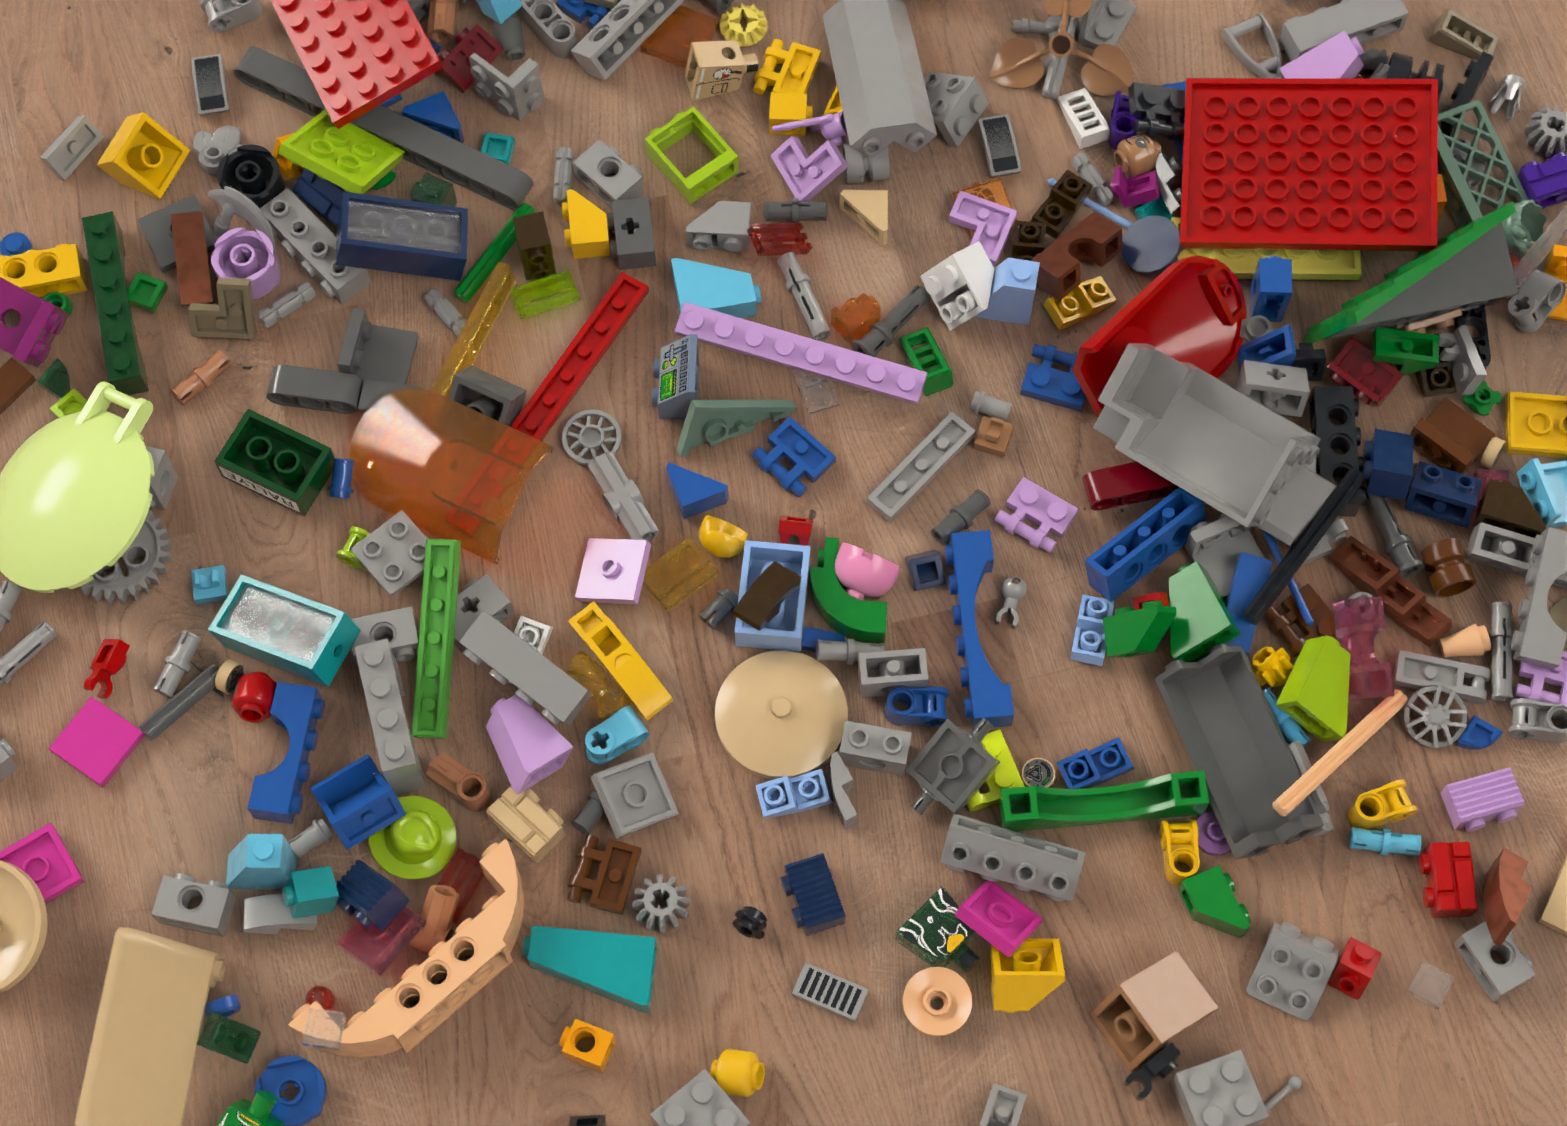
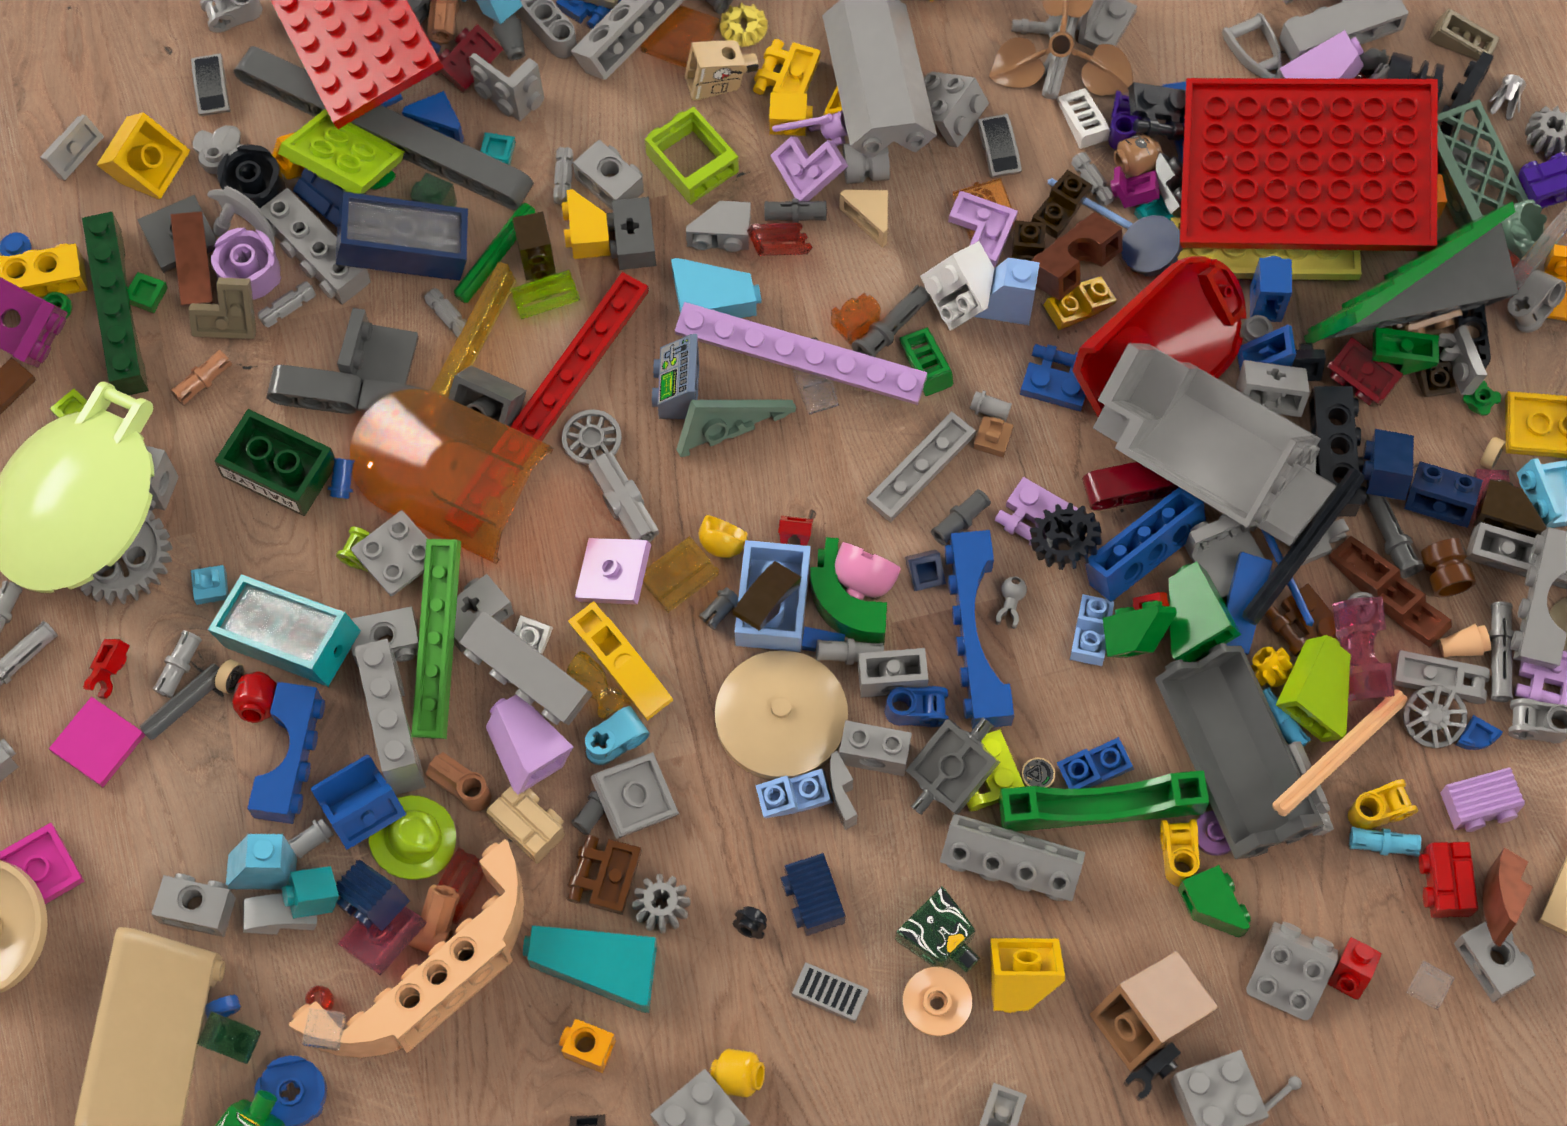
clear green tile [37,358,70,399] -> none
blue slope [666,462,729,519] -> none
blue plate [752,417,836,497] -> none
light grey pin [777,252,832,341] -> none
dark pink tile [954,880,1043,958] -> none
reddish brown bracket [1410,398,1496,474] -> none
none -> black gear [1030,503,1102,570]

